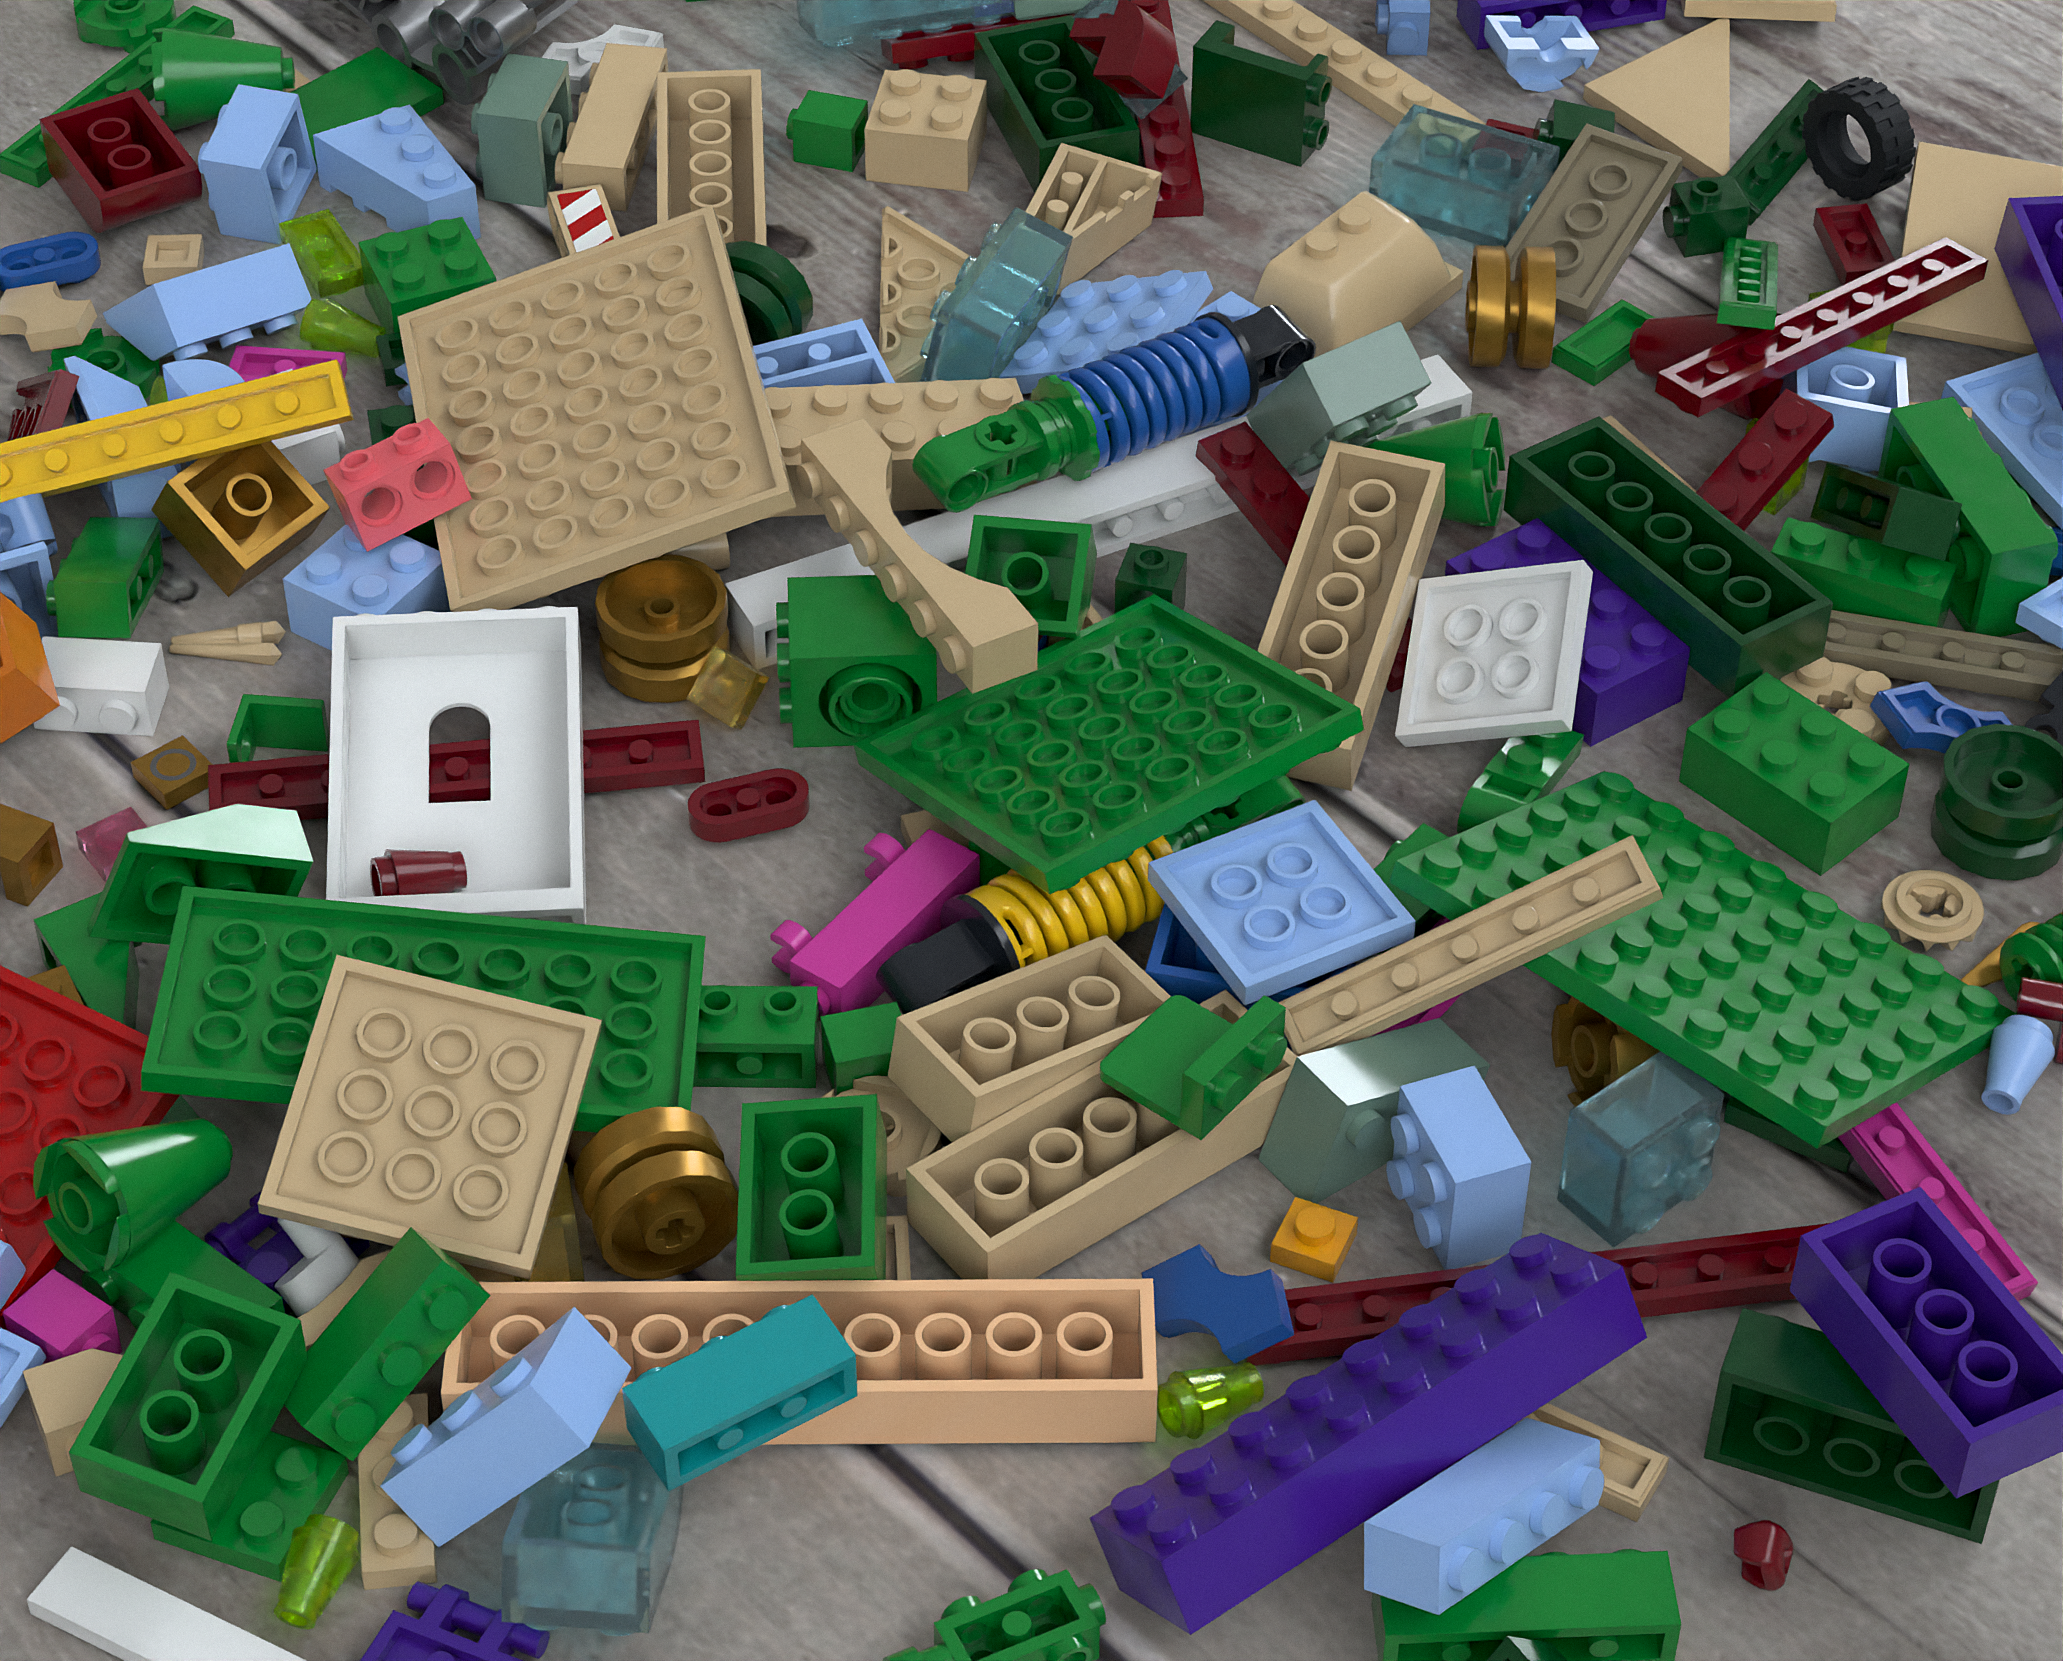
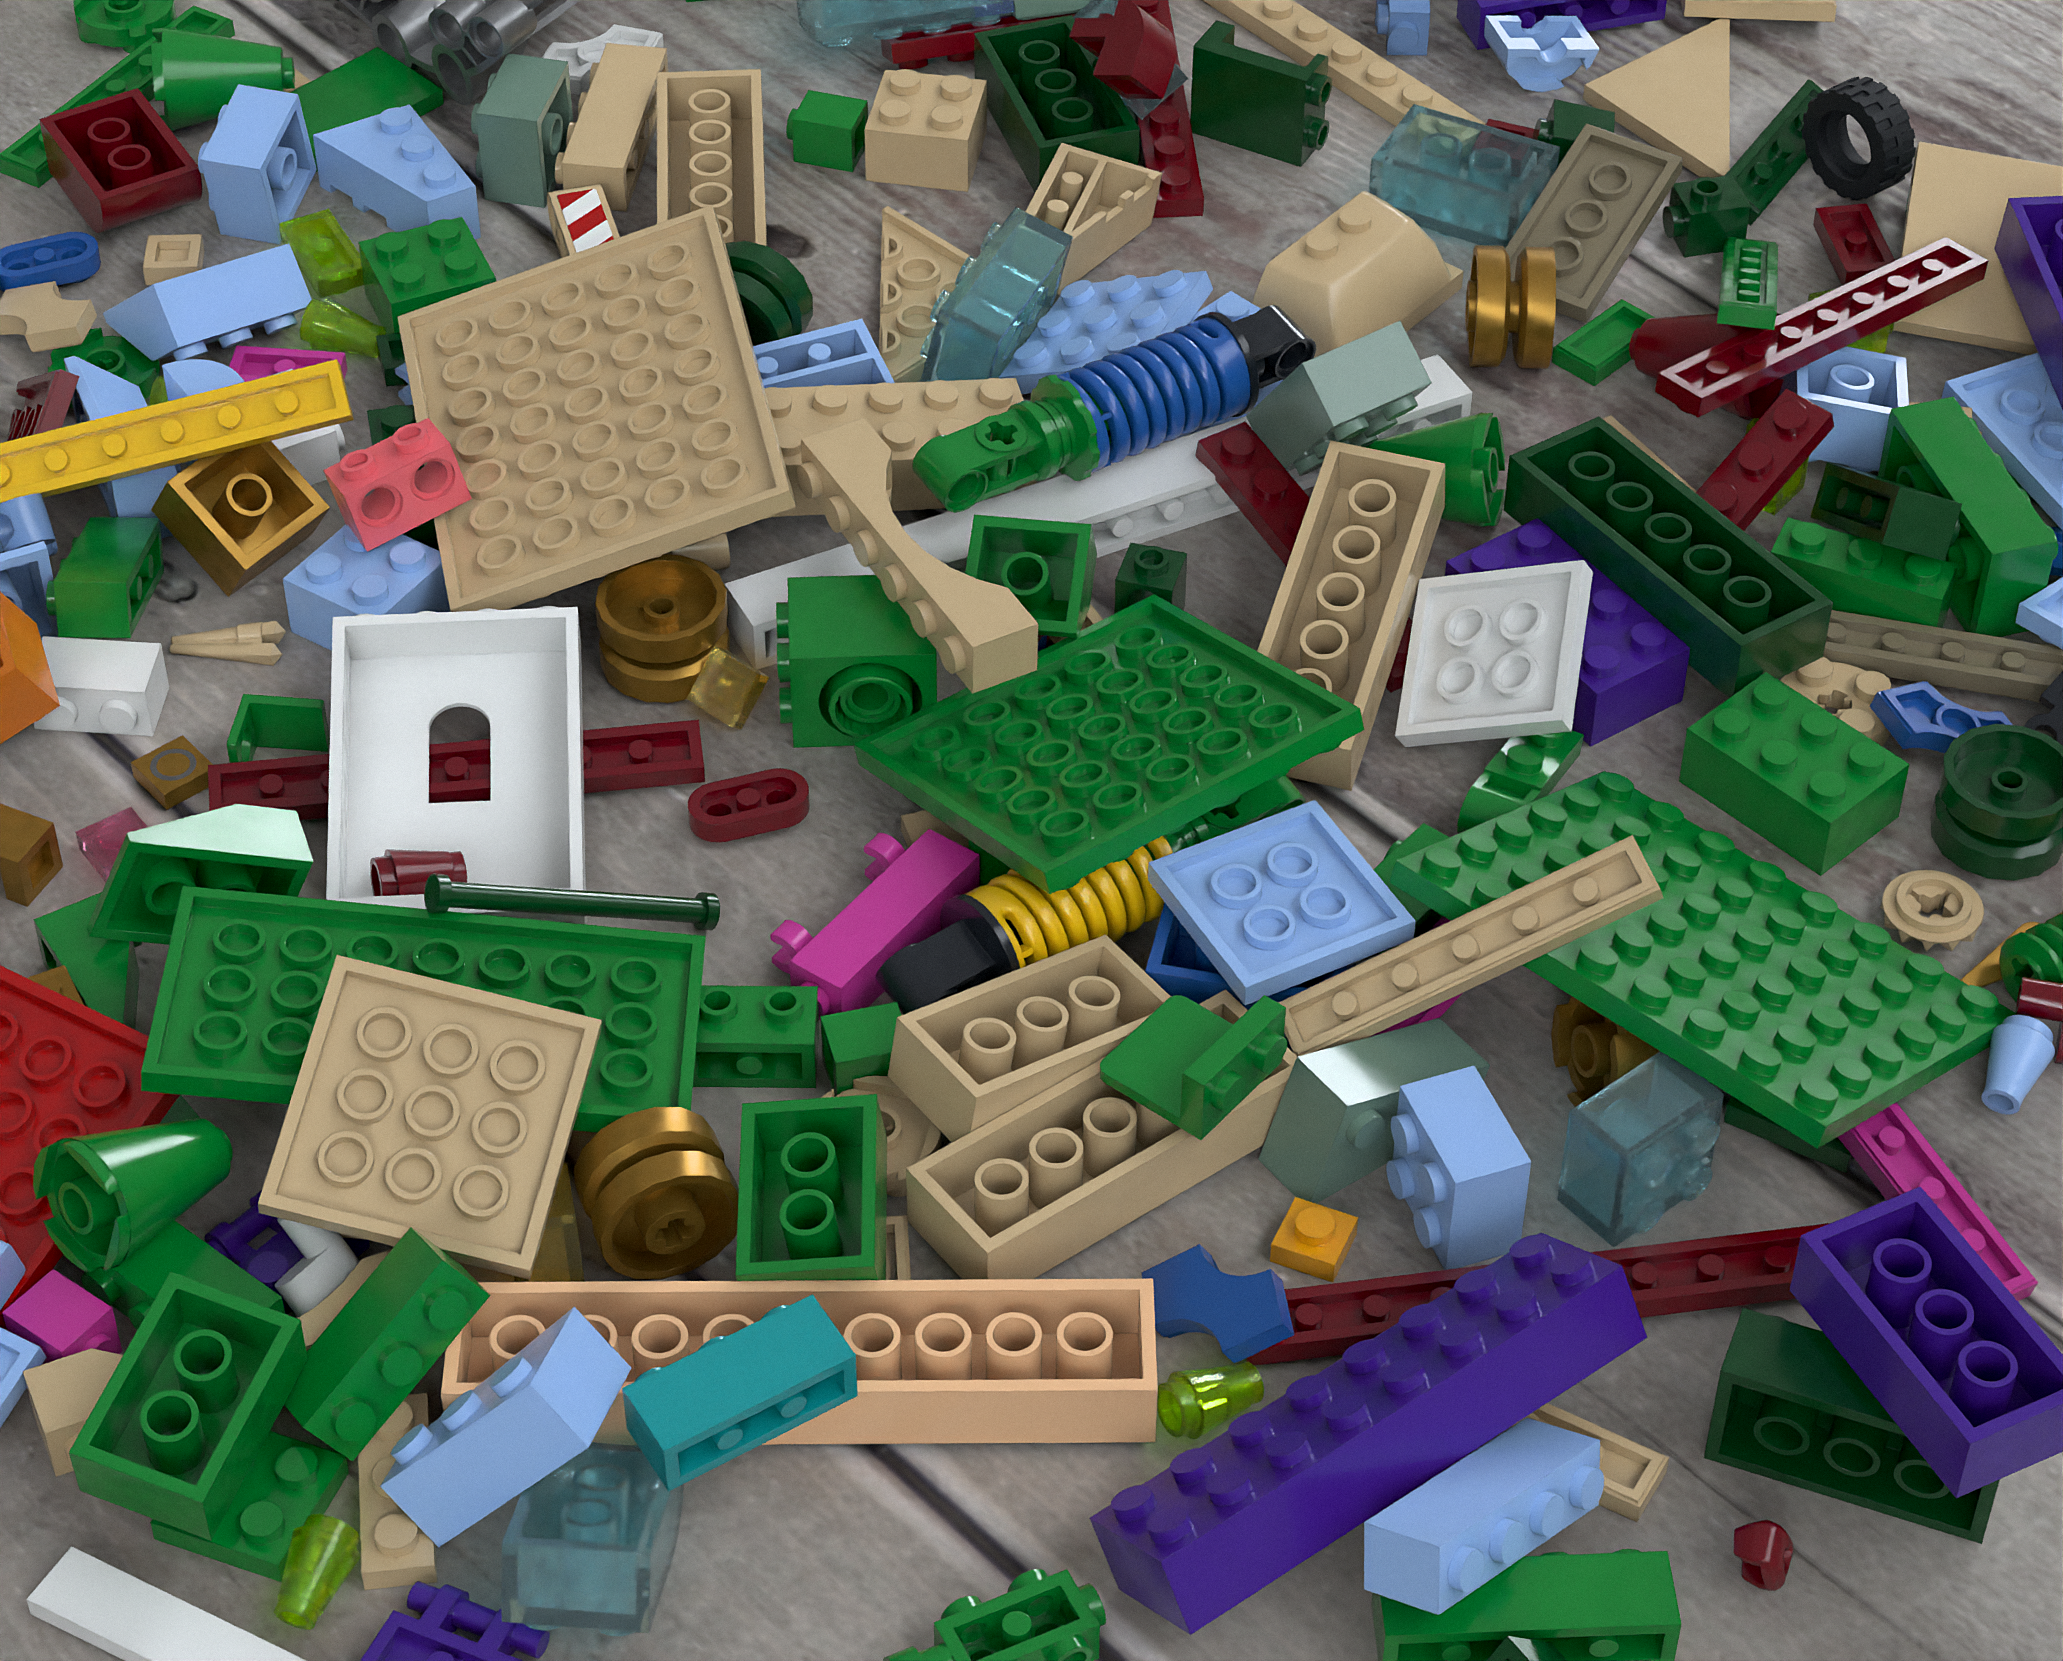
none -> dark green bar [424,874,720,931]

